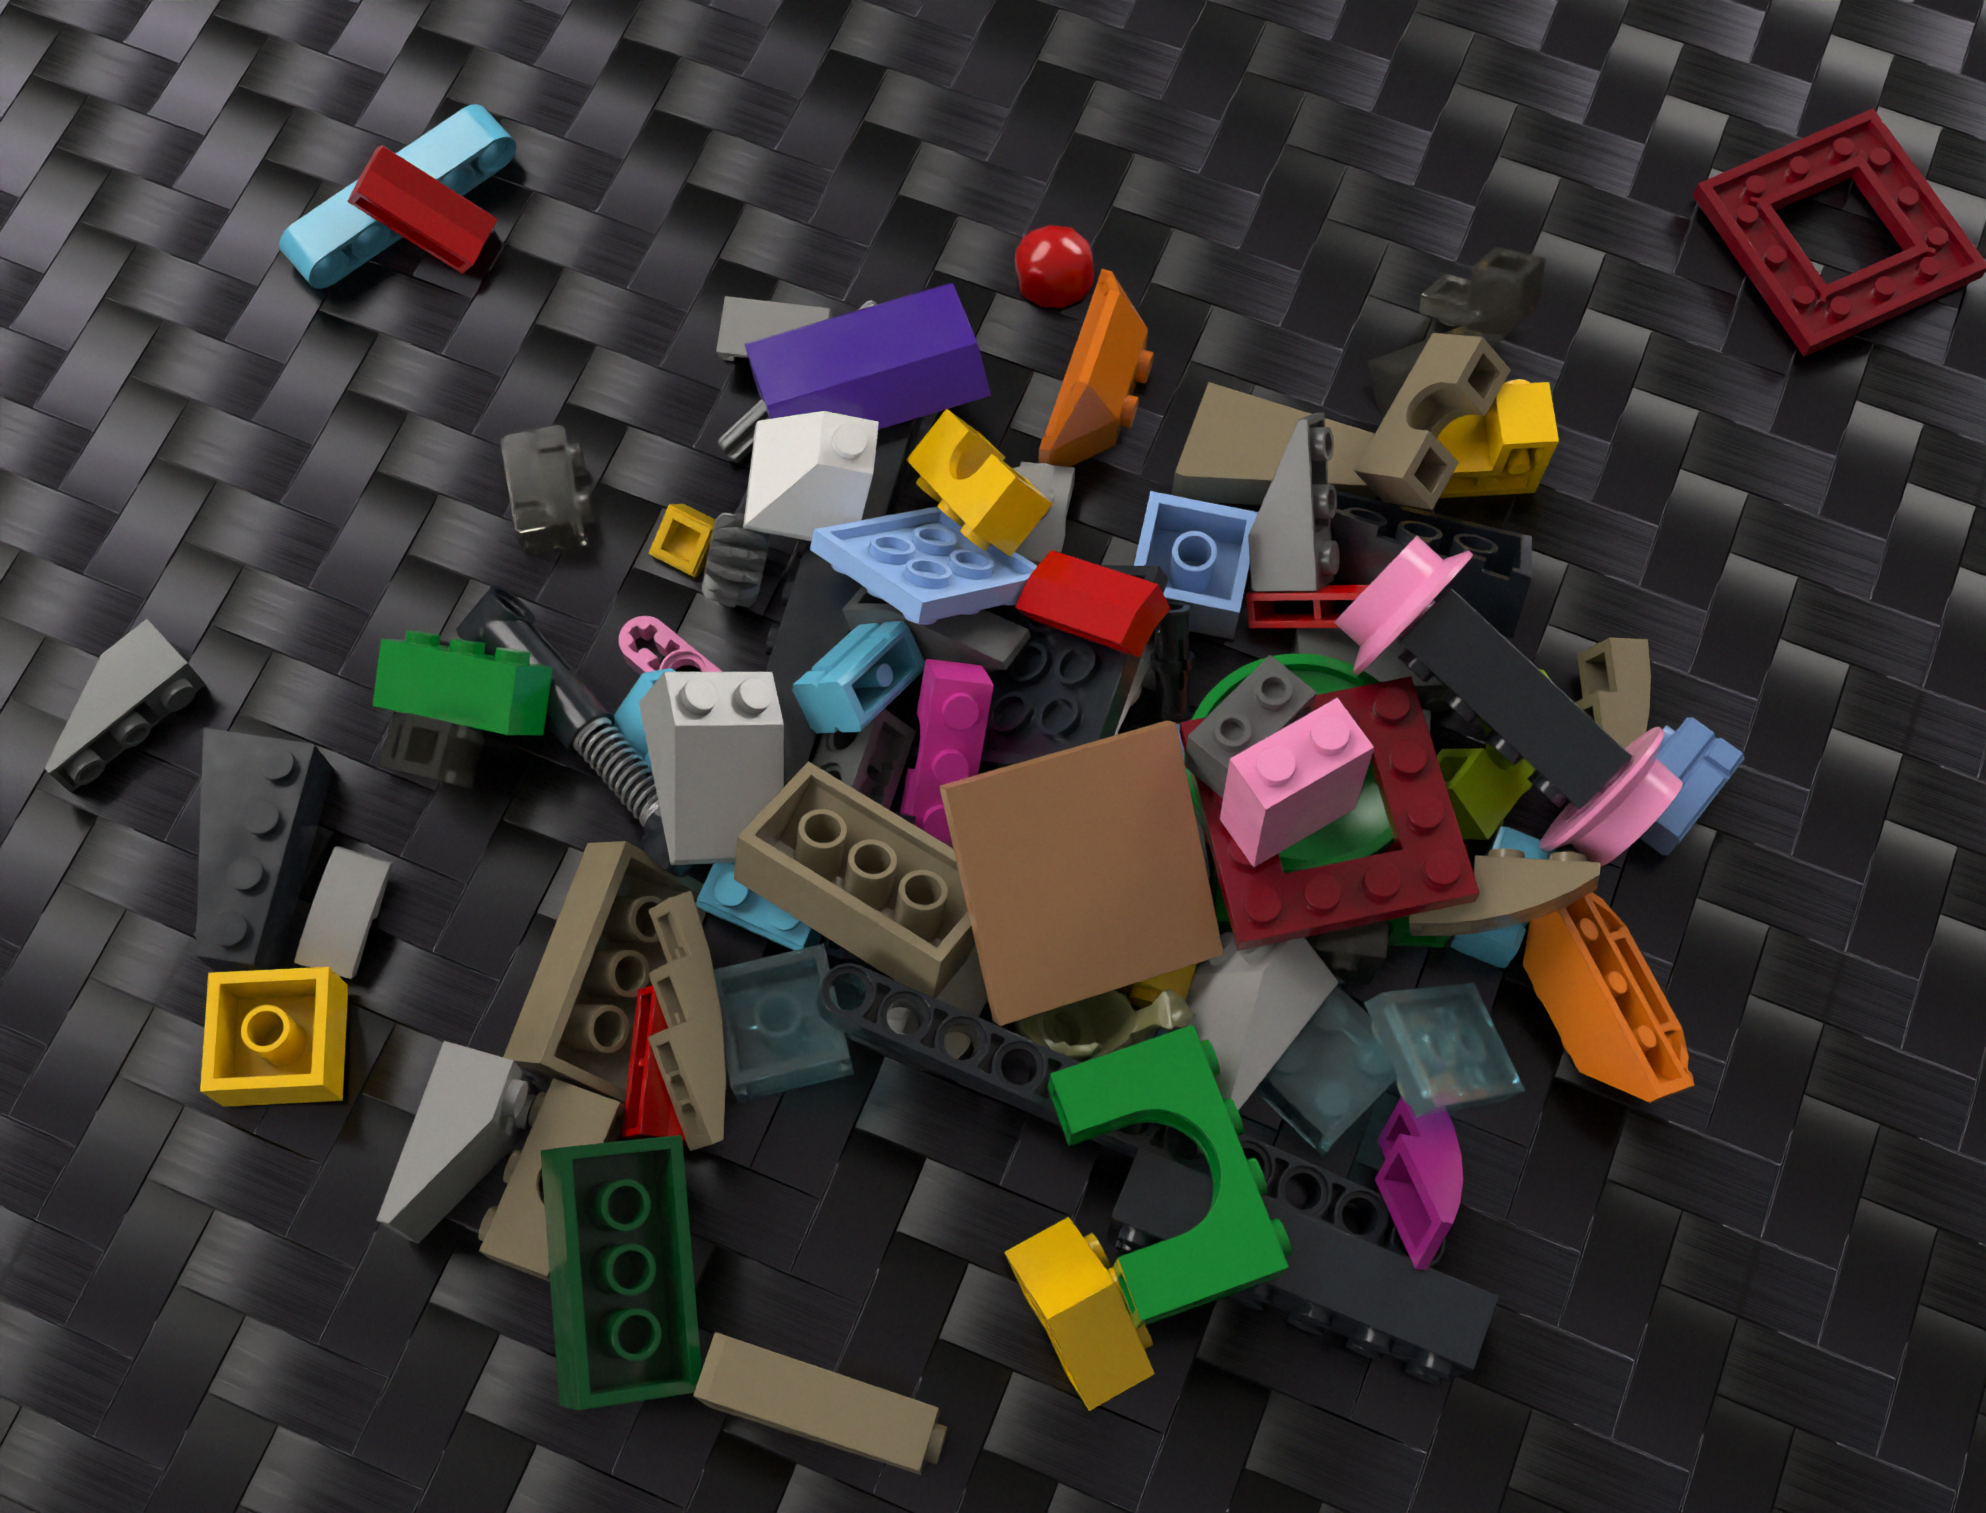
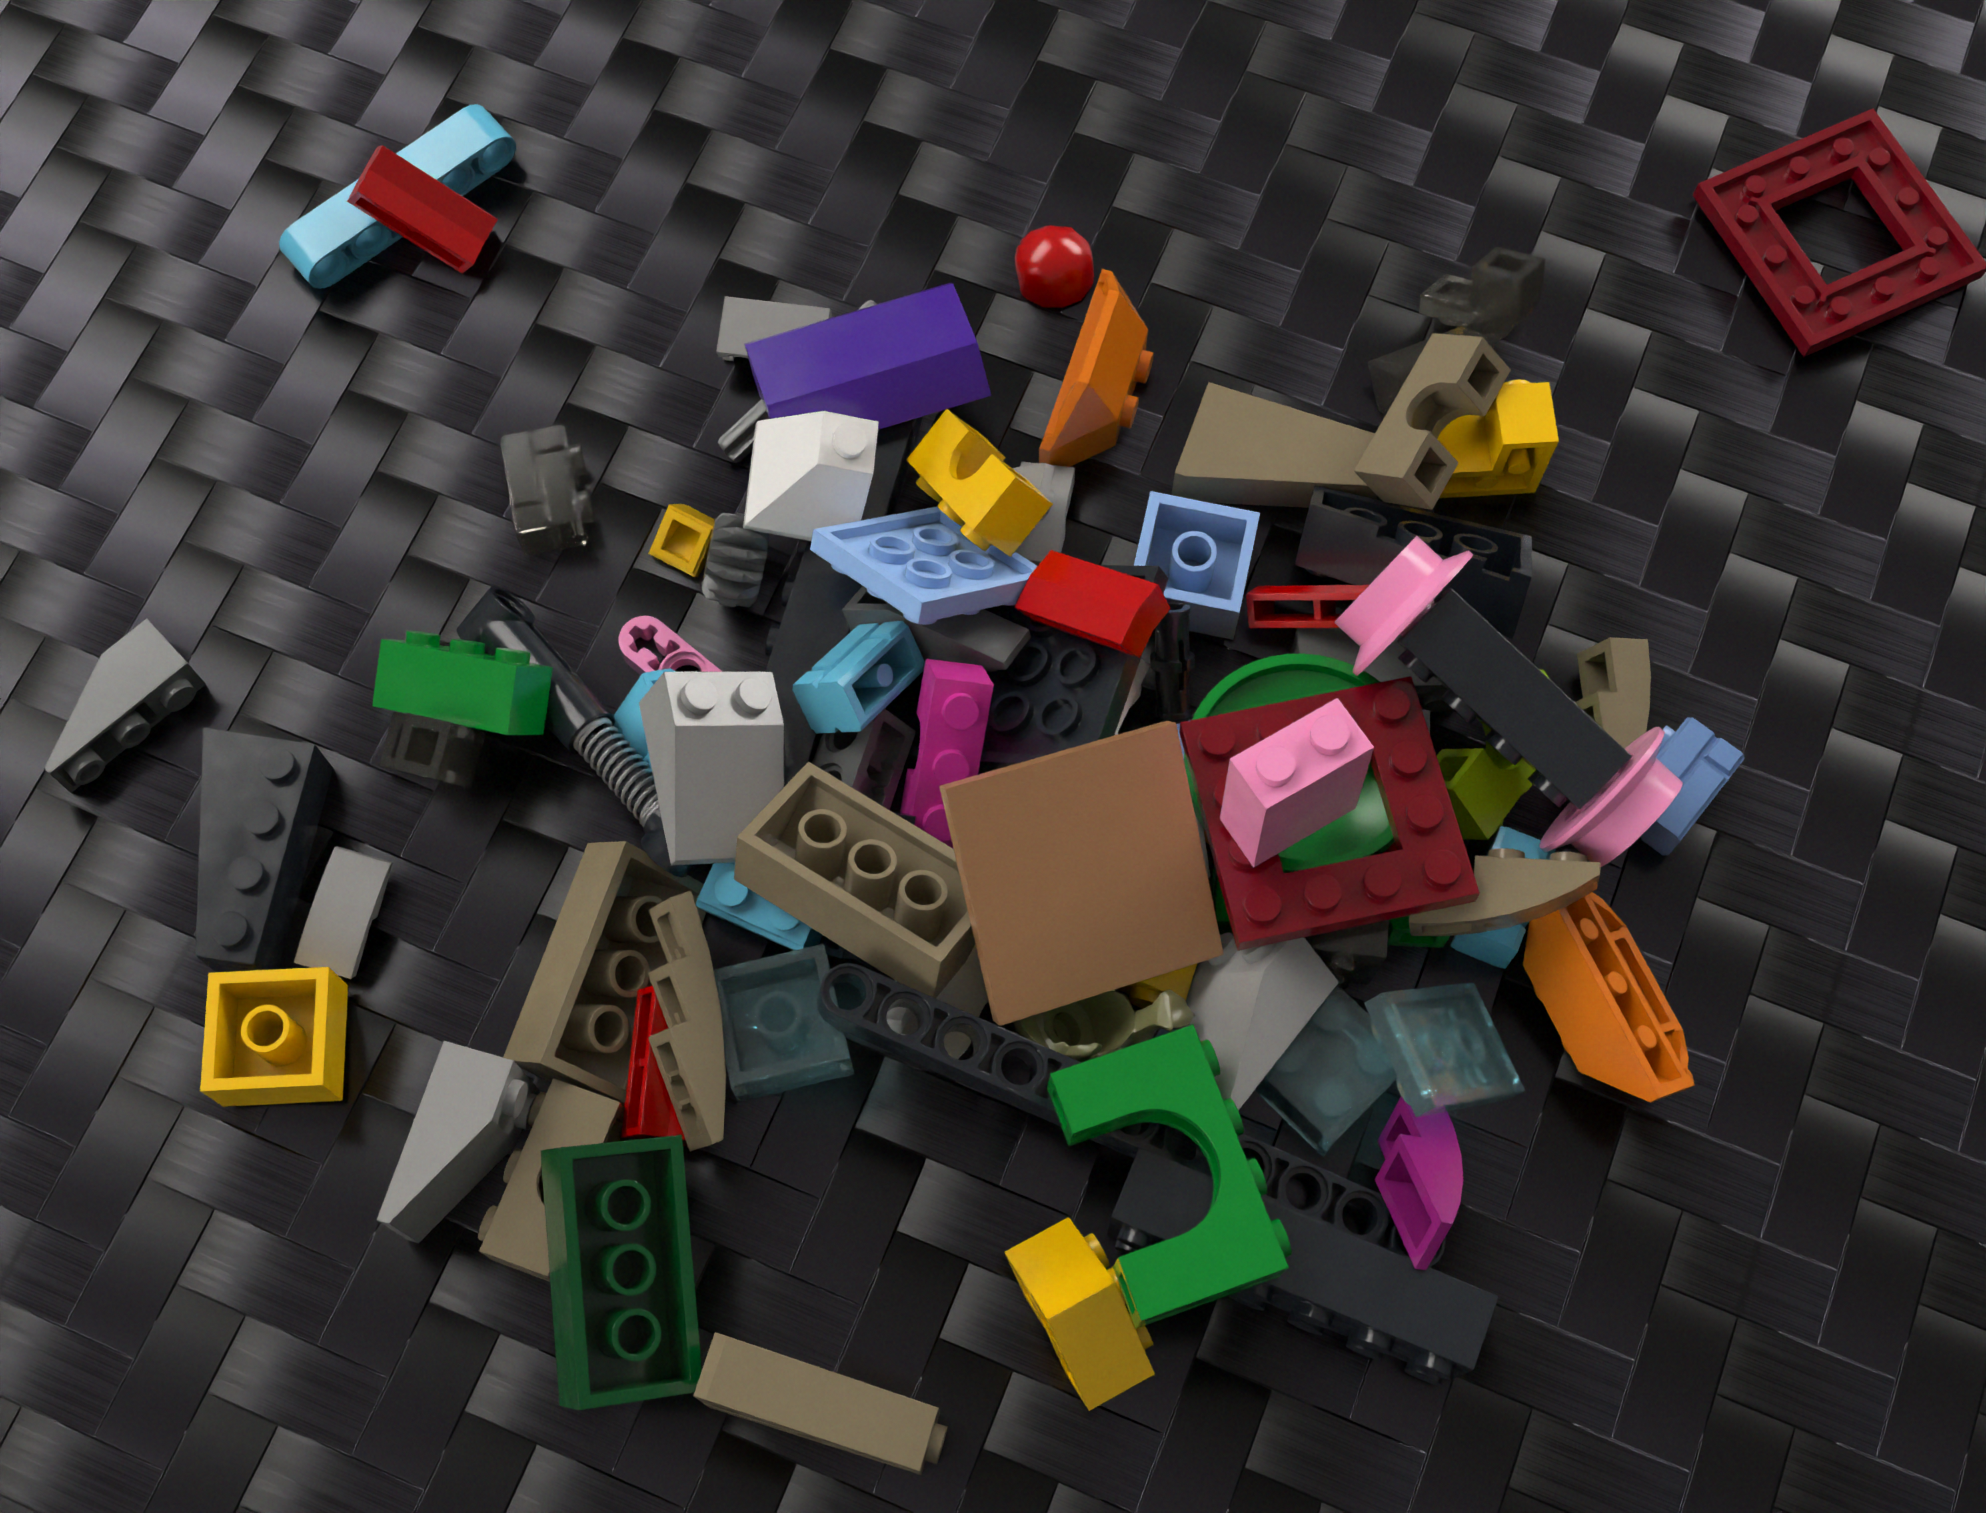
dark grey brick [1184,655,1317,798] -> none
slope [1248,412,1340,591] -> none

